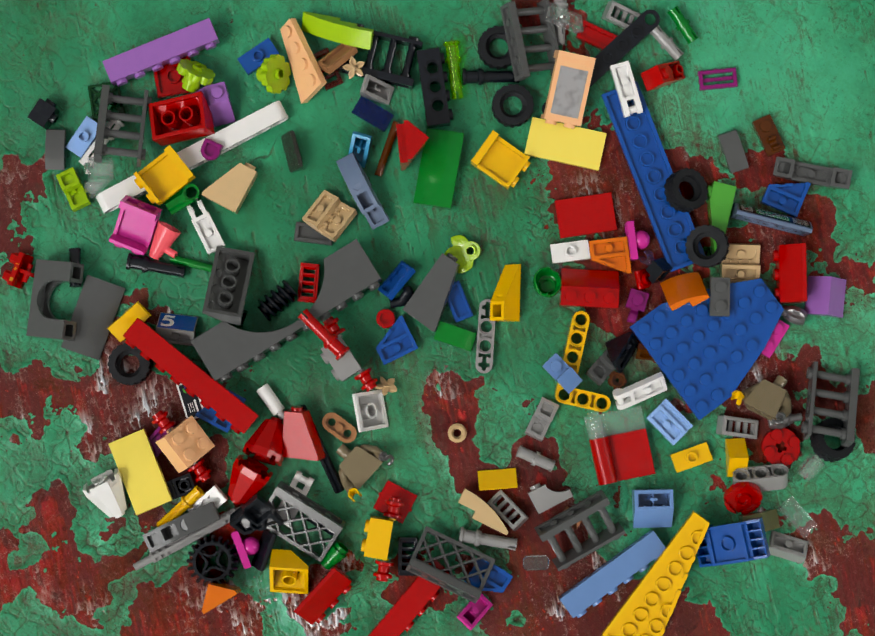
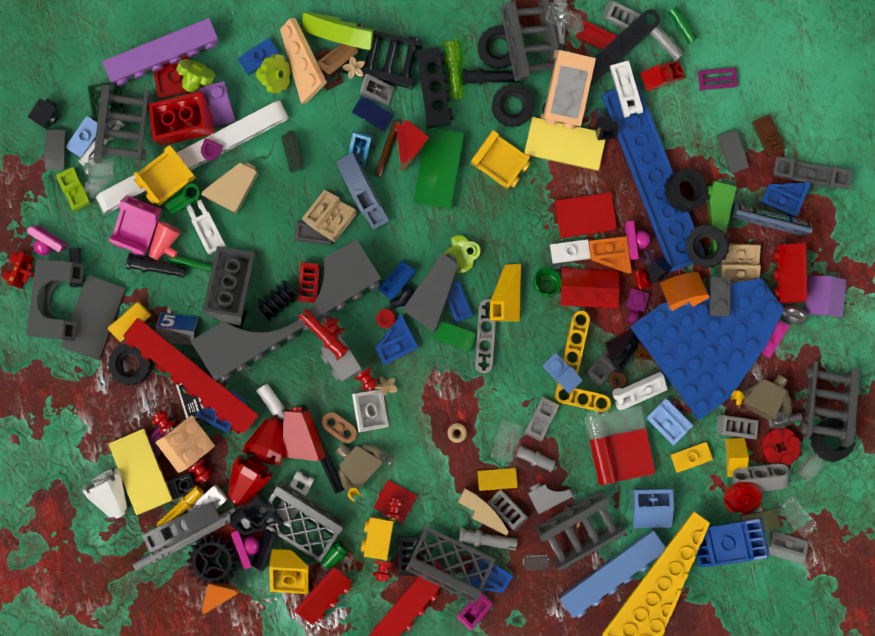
none -> dark pink tile [27,225,68,256]
none -> clear slope [491,420,523,463]
none -> black piece [594,108,619,140]

